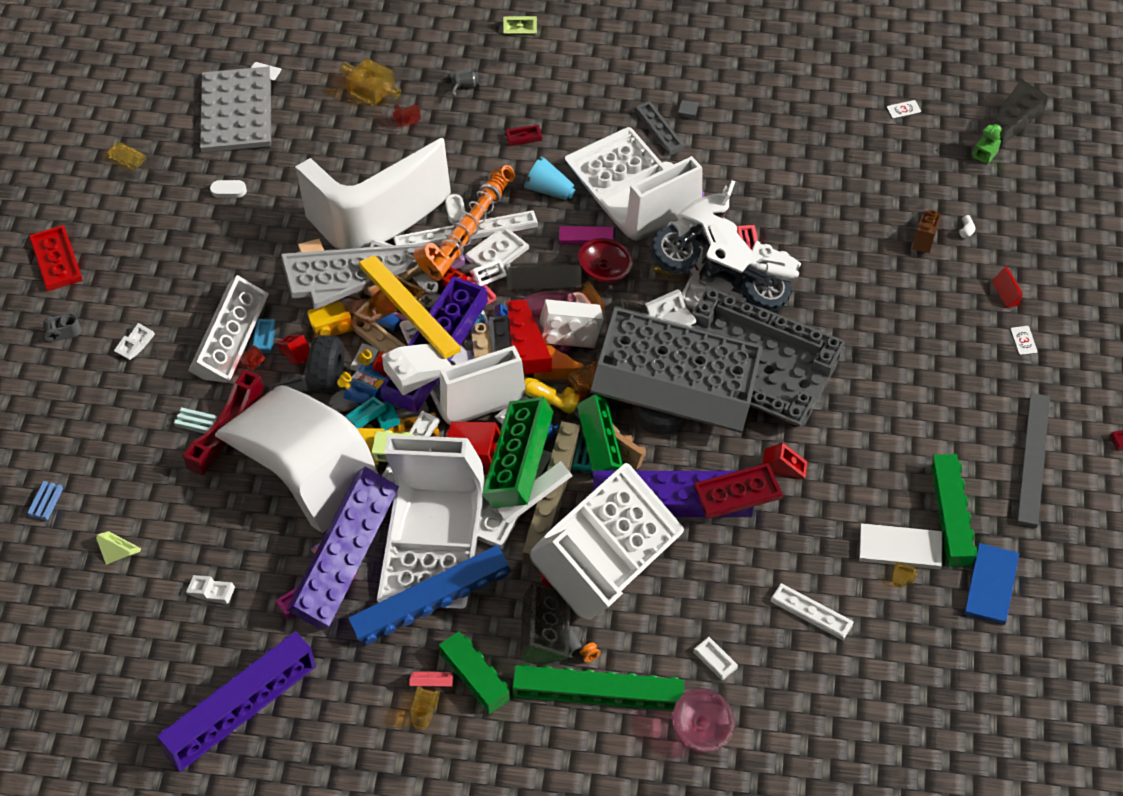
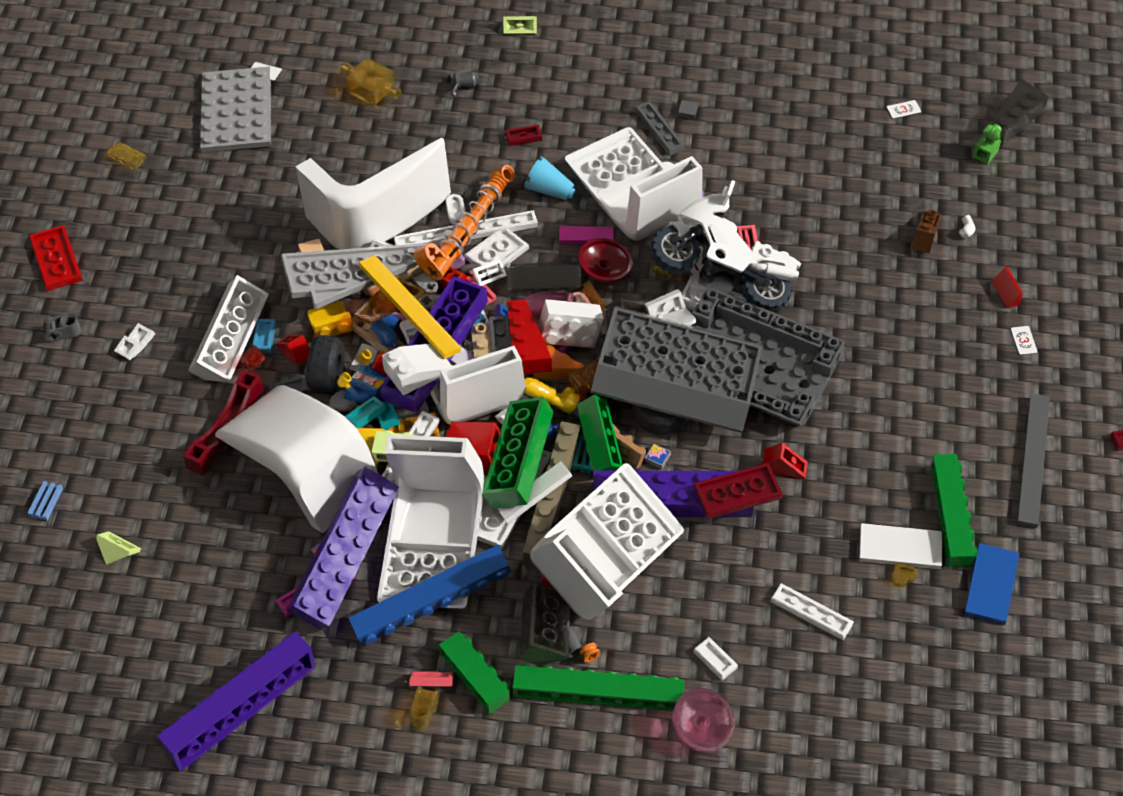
light aqua tile [174,407,218,433] -> none
white slope [186,575,235,604] -> none
white tile [210,180,247,198] -> none
clear red bracket [393,104,421,127] -> none
none -> blue piece [370,319,398,348]
none -> tile [644,444,671,469]

